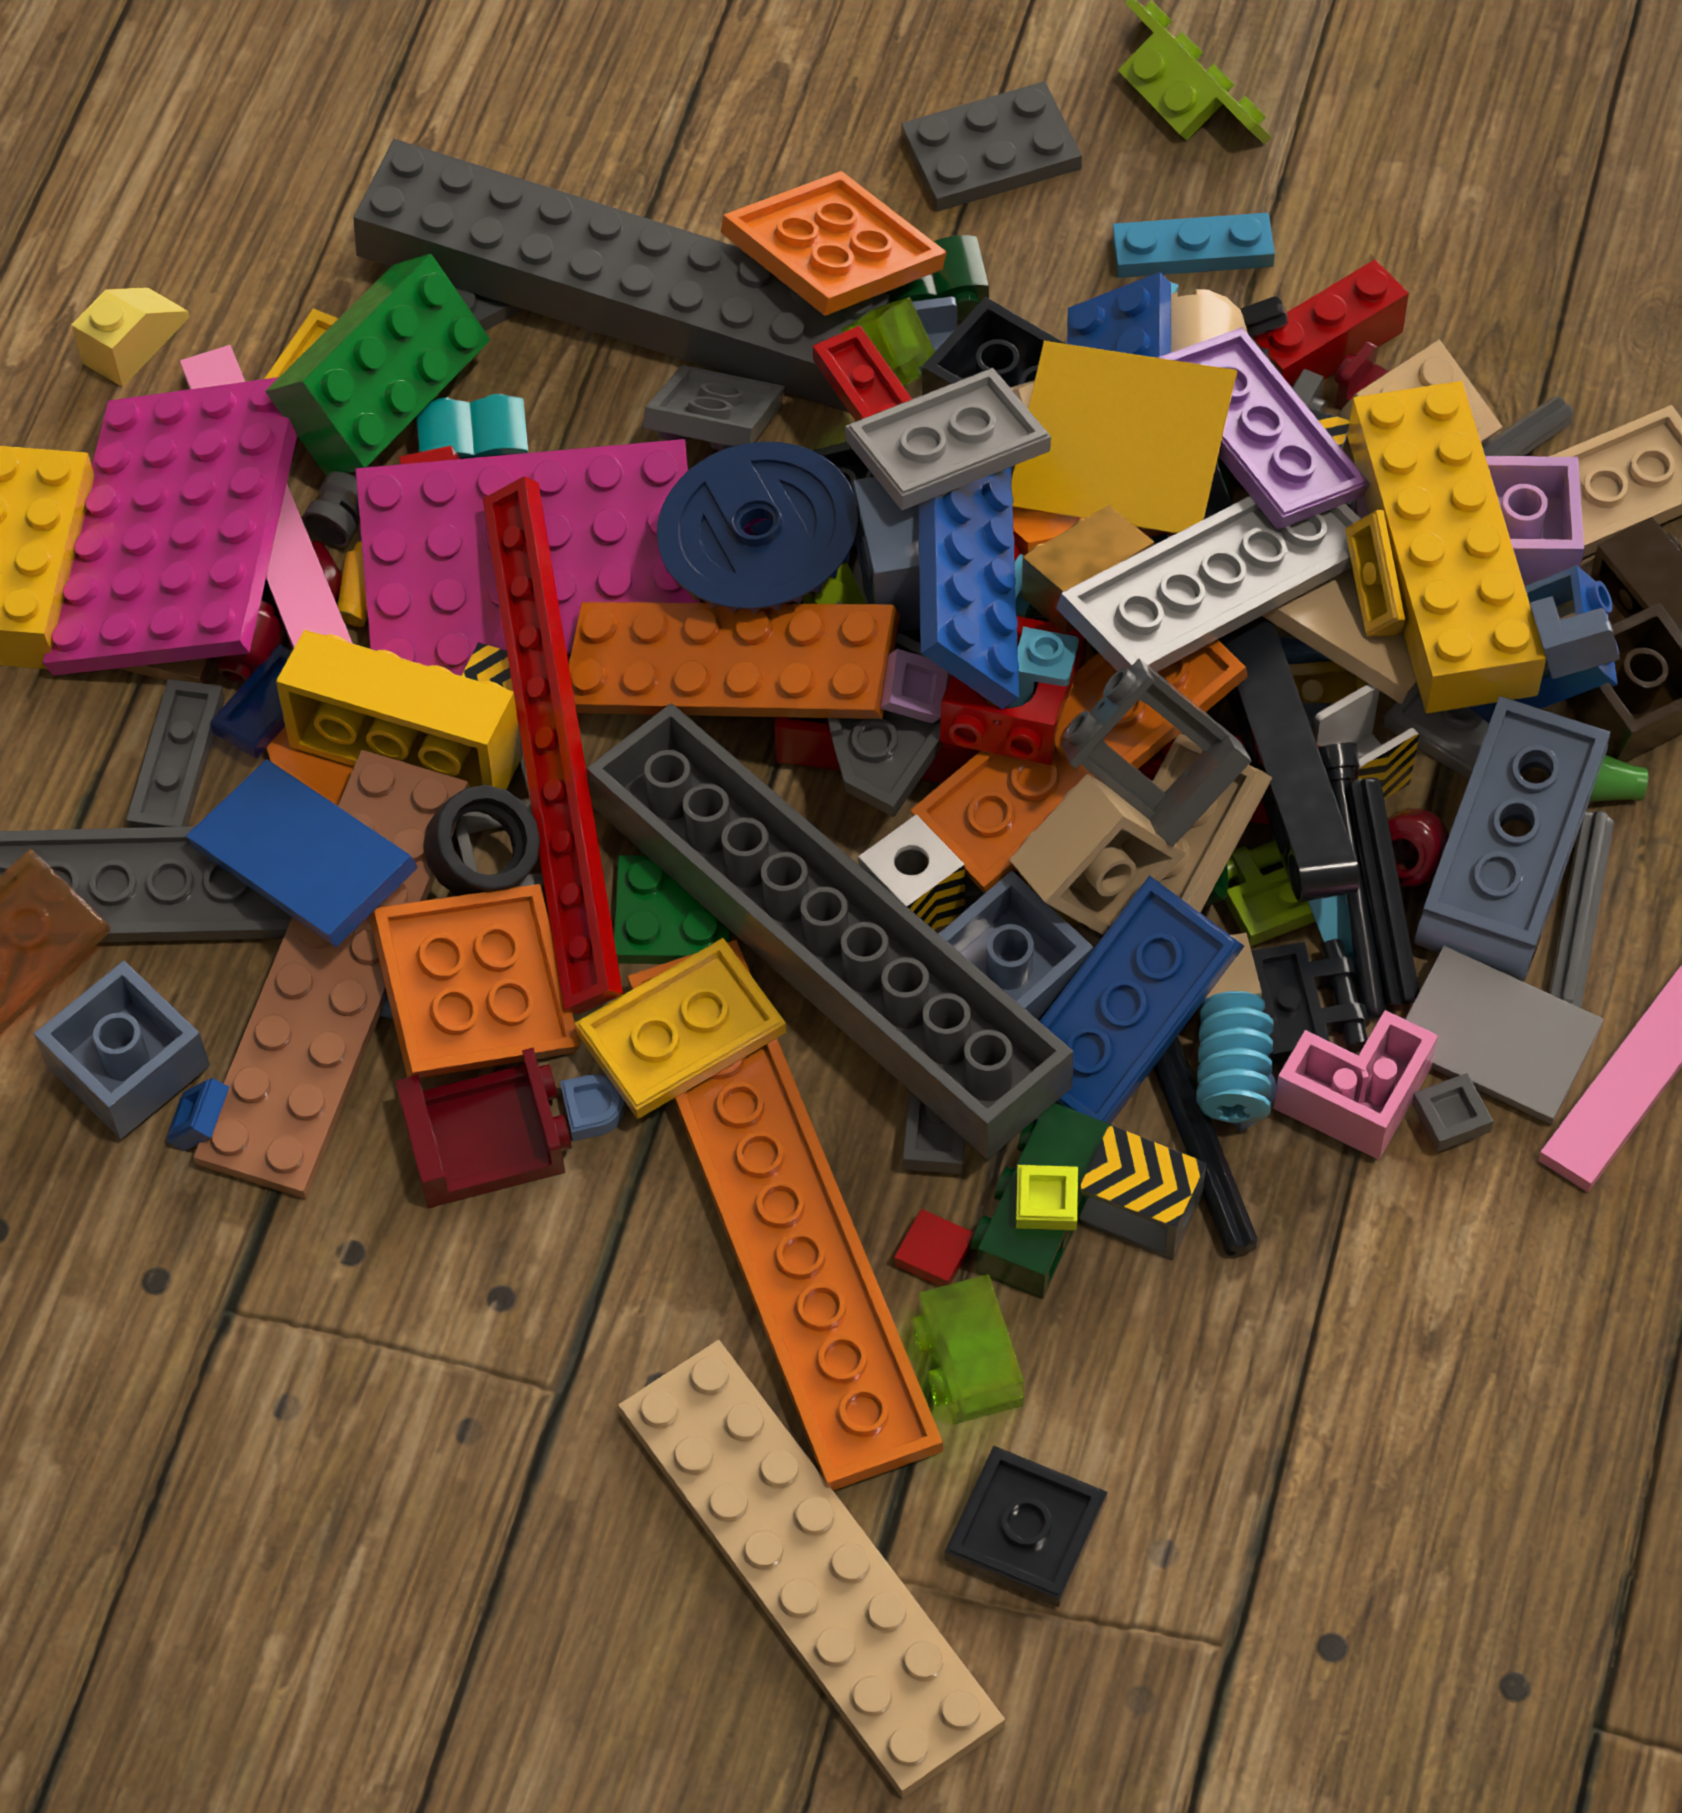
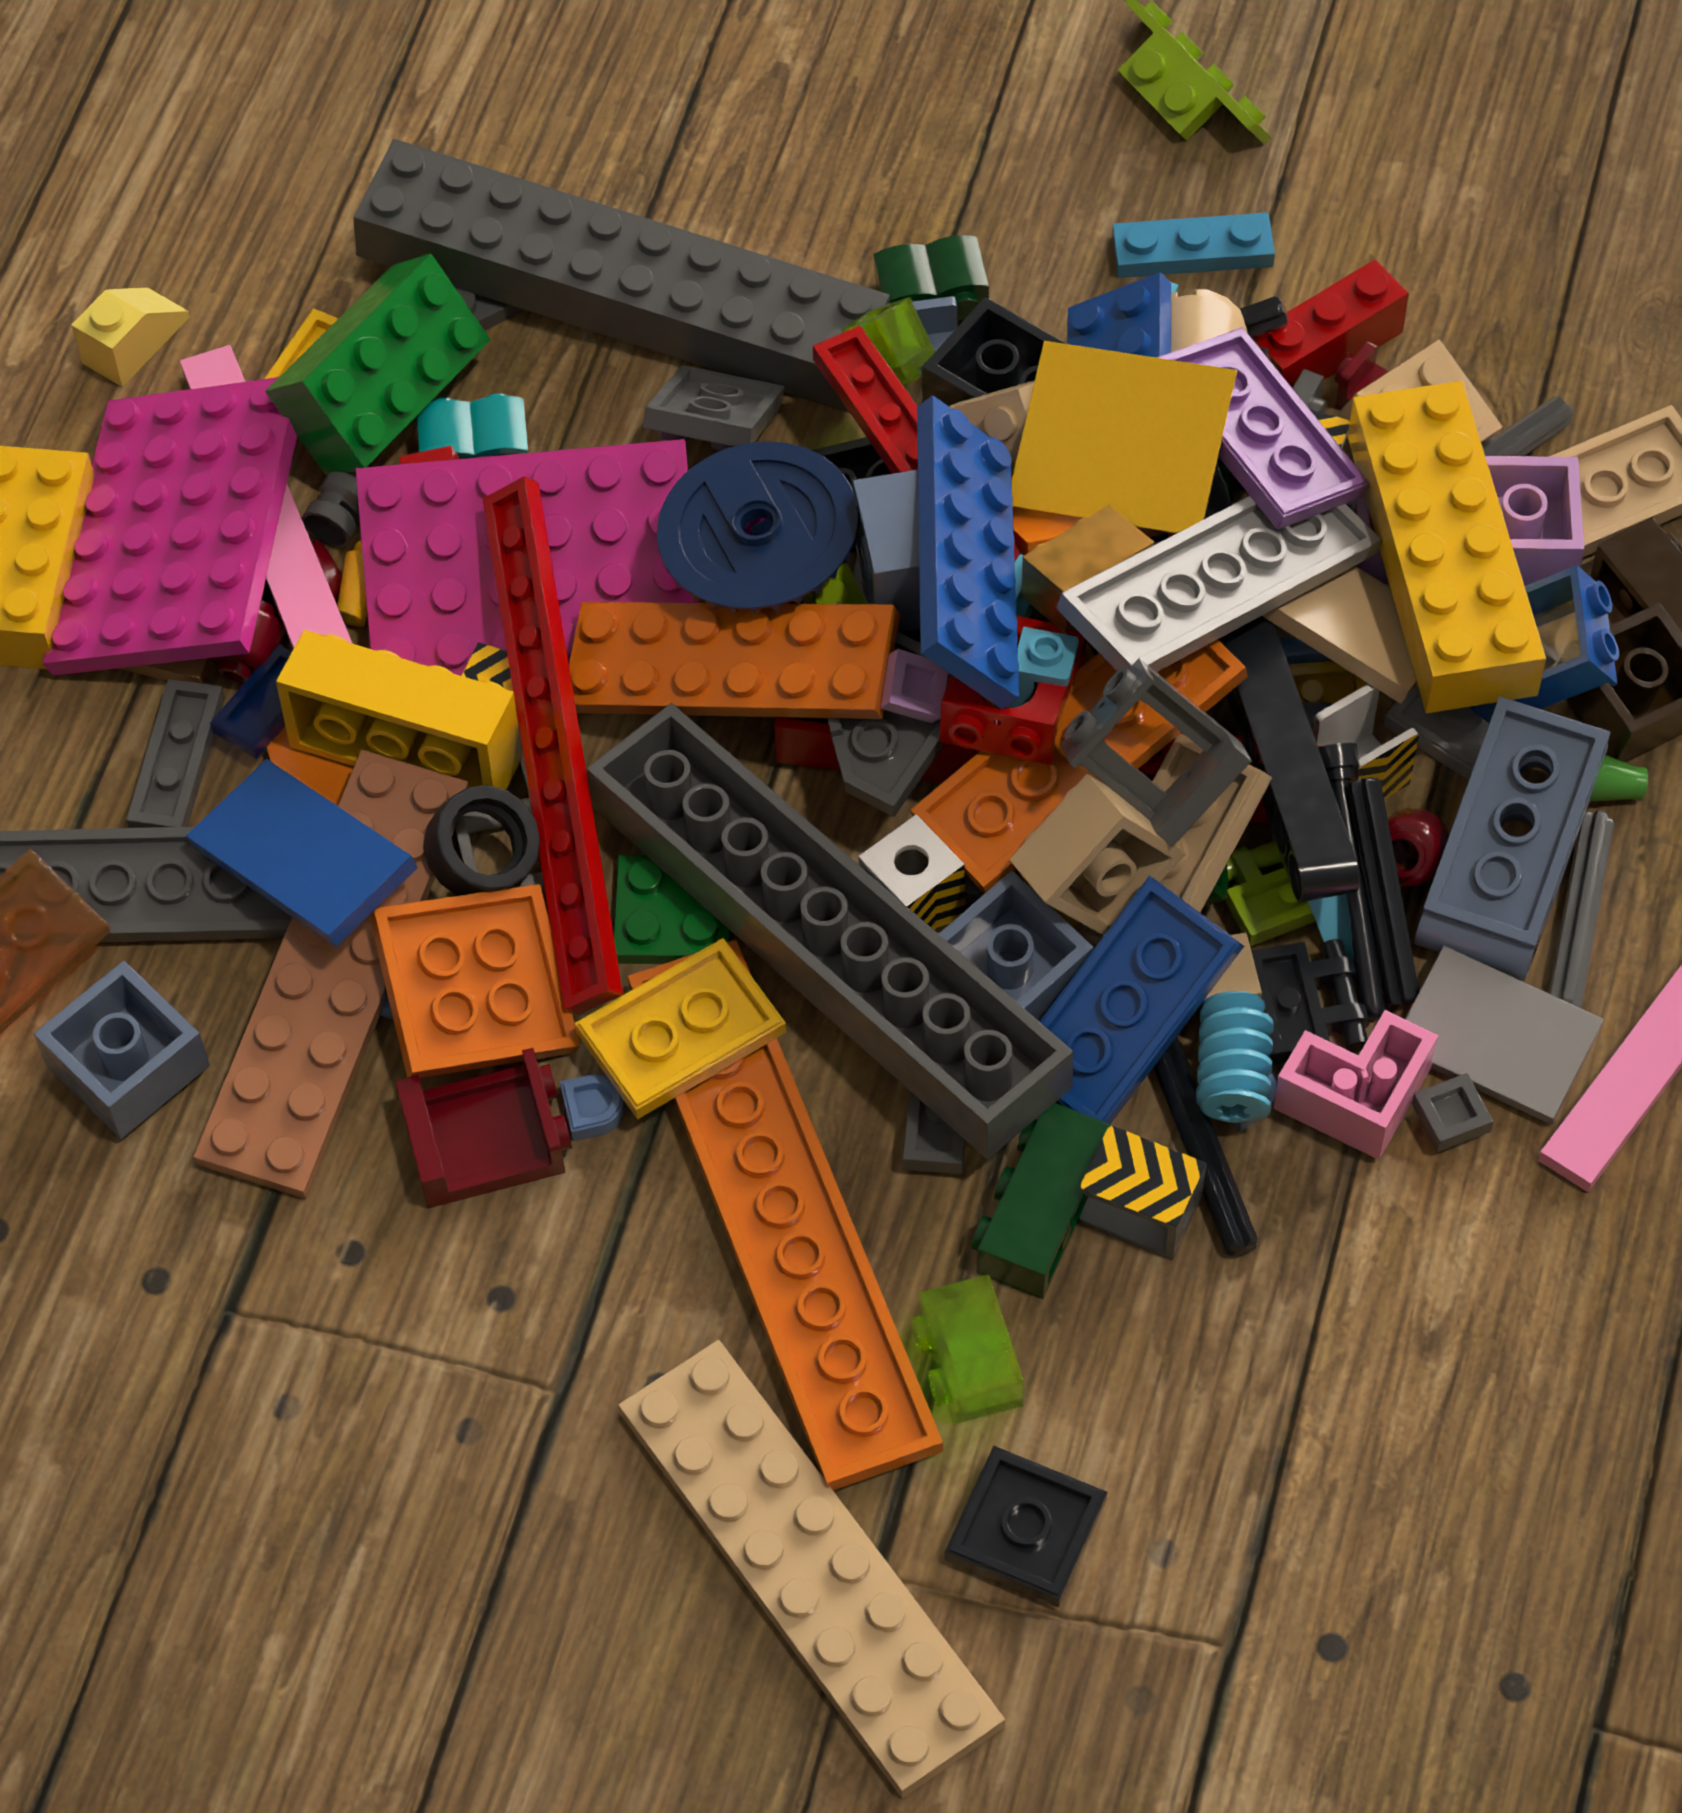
blue tile [166,1078,229,1151] -> none
orange plate [720,171,946,316] -> none
light grey tile [845,368,1051,510] -> none
red tile [894,1209,974,1290] -> none
dark grey plate [901,81,1082,212] -> none
neon yellow tile [1016,1165,1078,1230] -> none
yellow slope [1345,510,1405,637] -> none
sand blue panel [1530,596,1620,679] -> none

